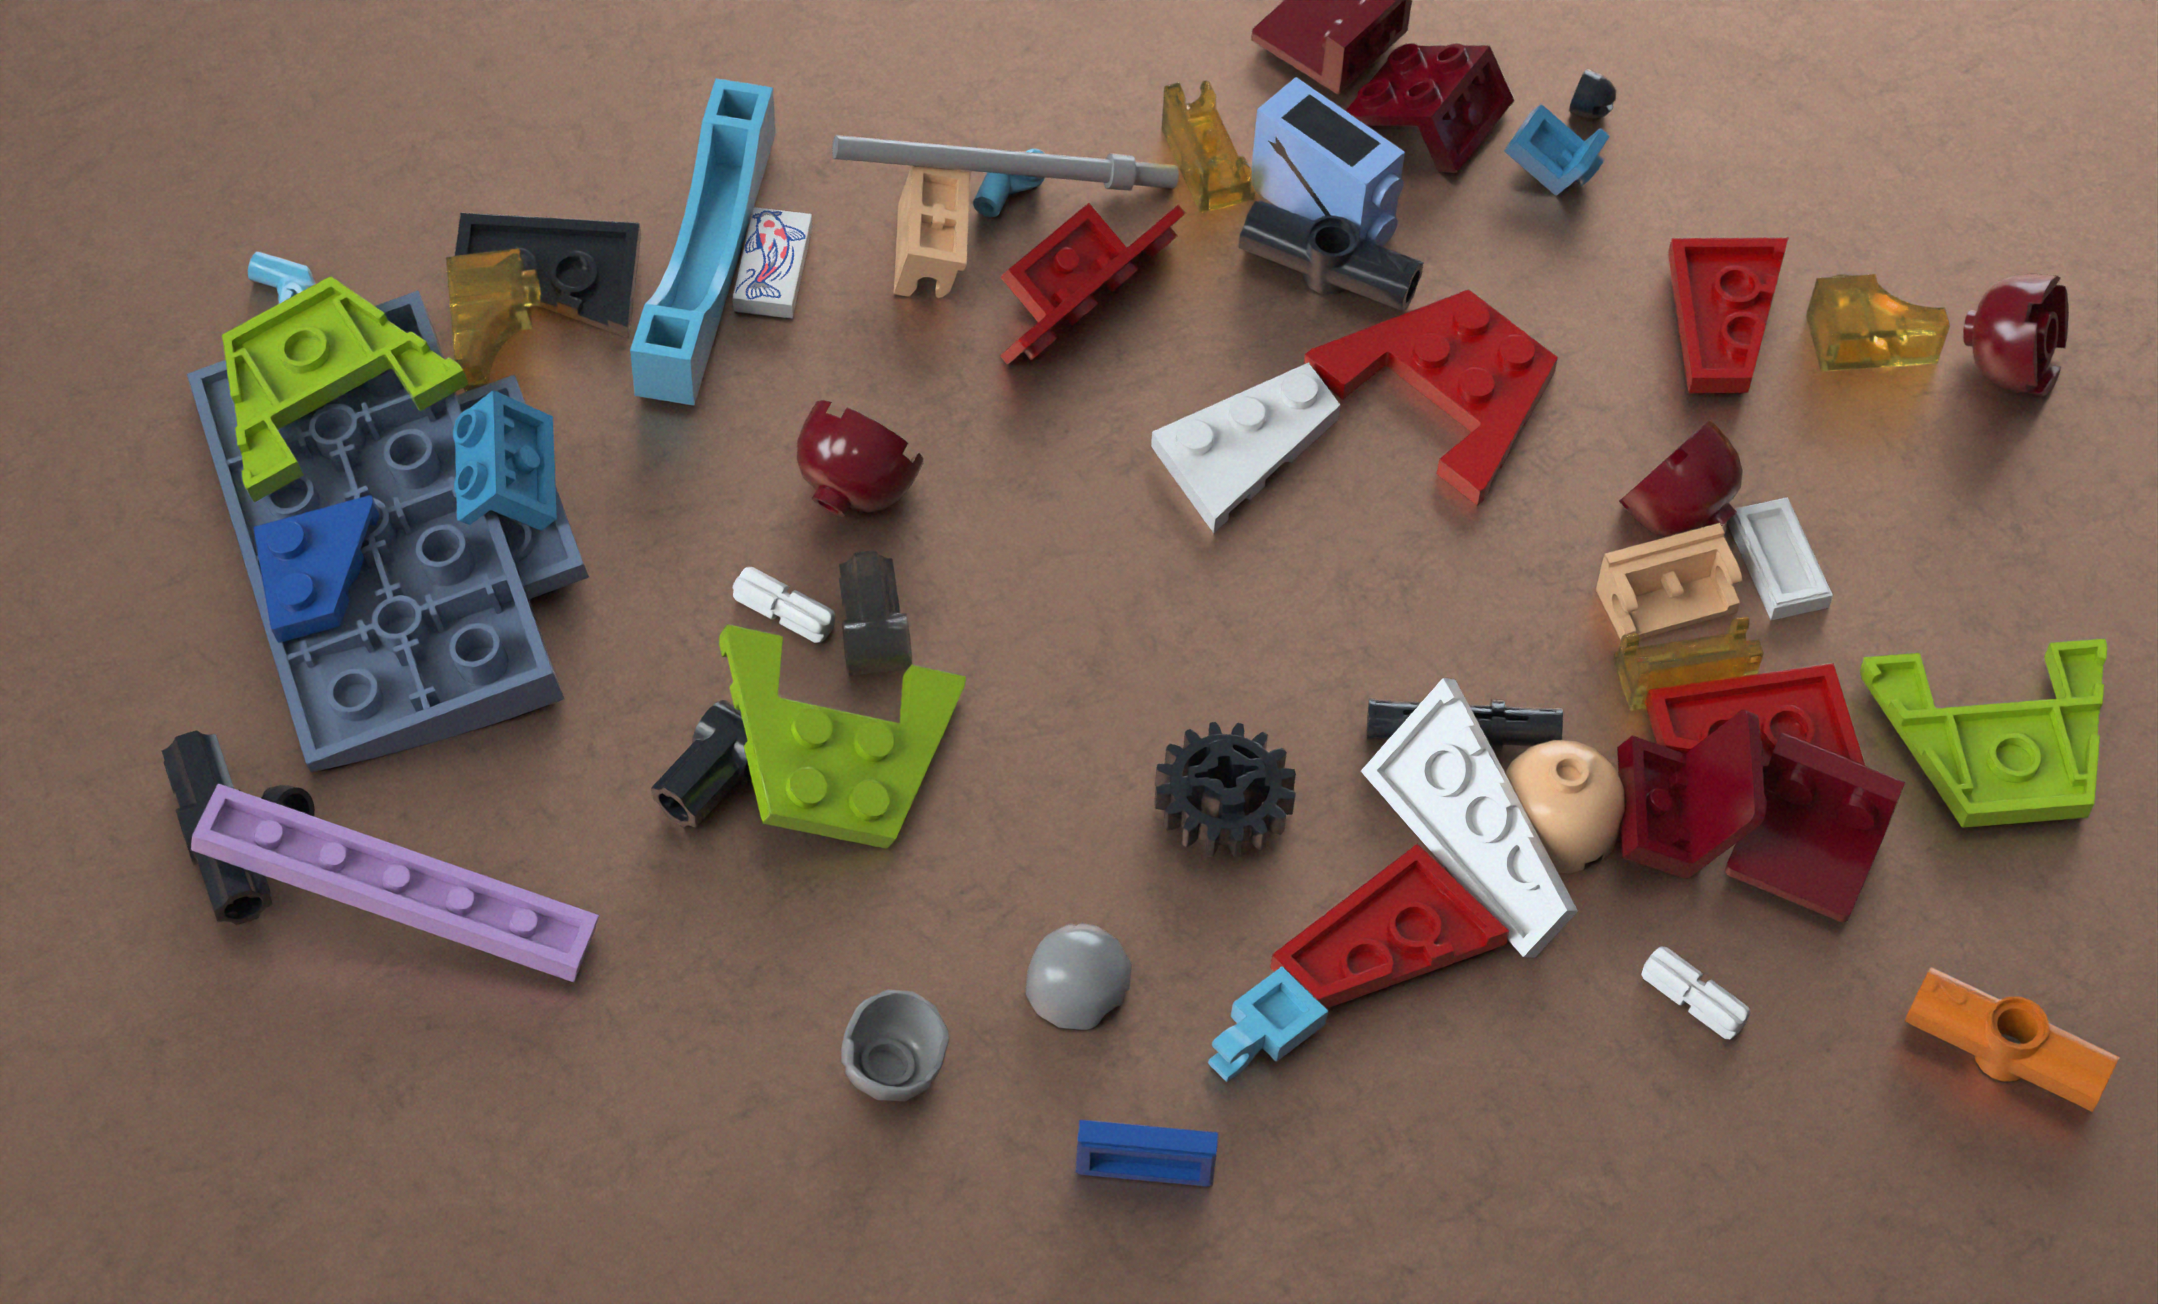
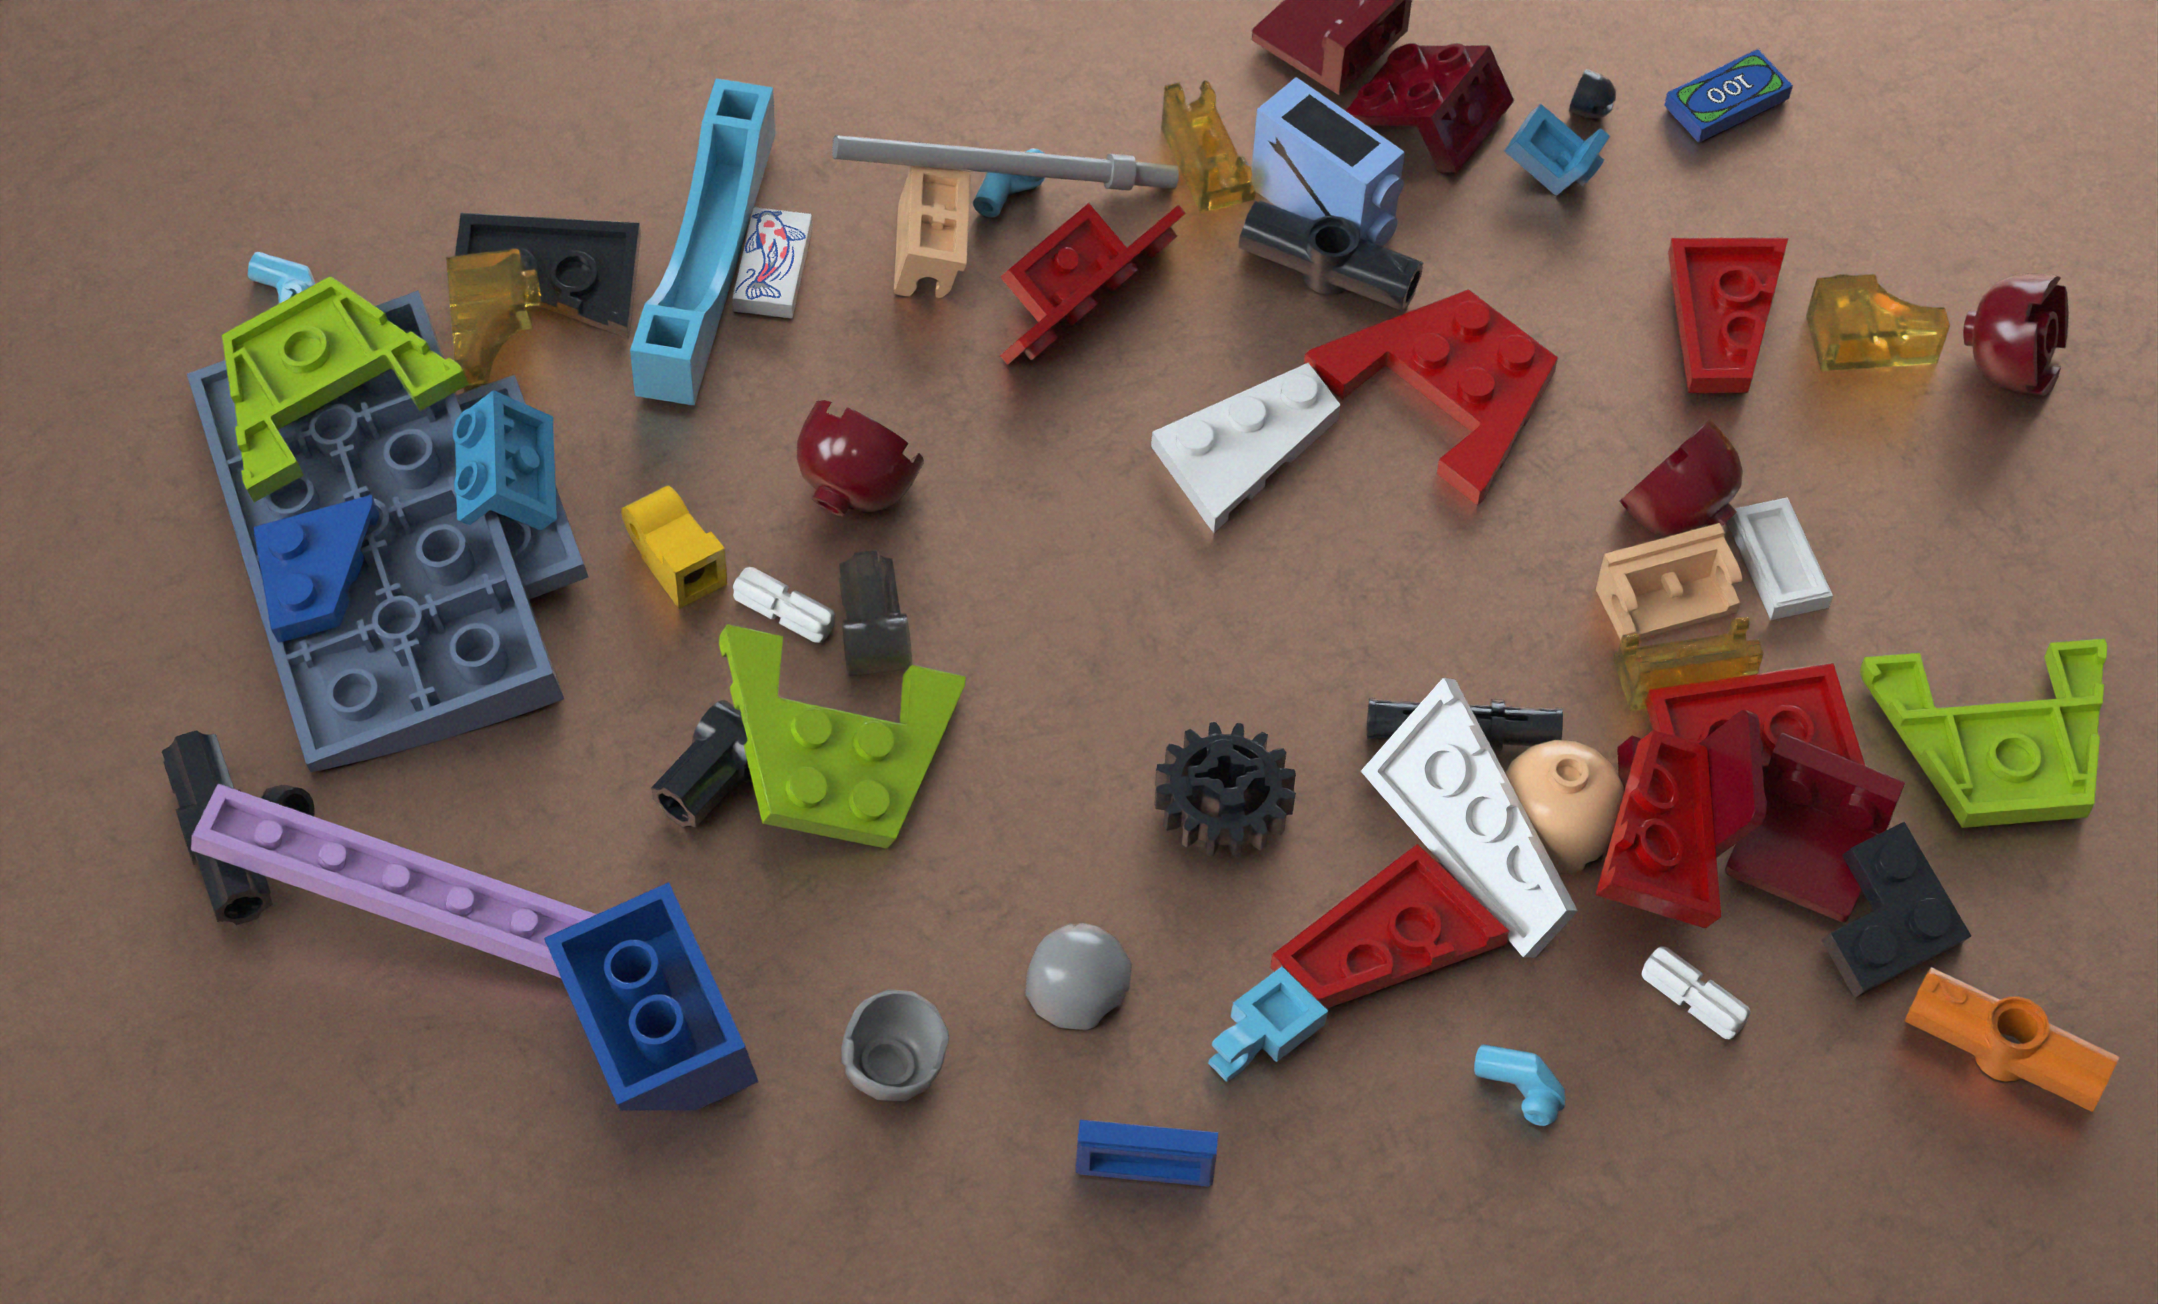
none -> blue slope [544,882,759,1111]
none -> yellow leg [621,485,728,609]
none -> medium azure arm [1474,1044,1565,1126]
none -> red wing [1595,730,1721,929]
none -> blue tile [1664,49,1793,143]
none -> black plate [1821,822,1971,998]

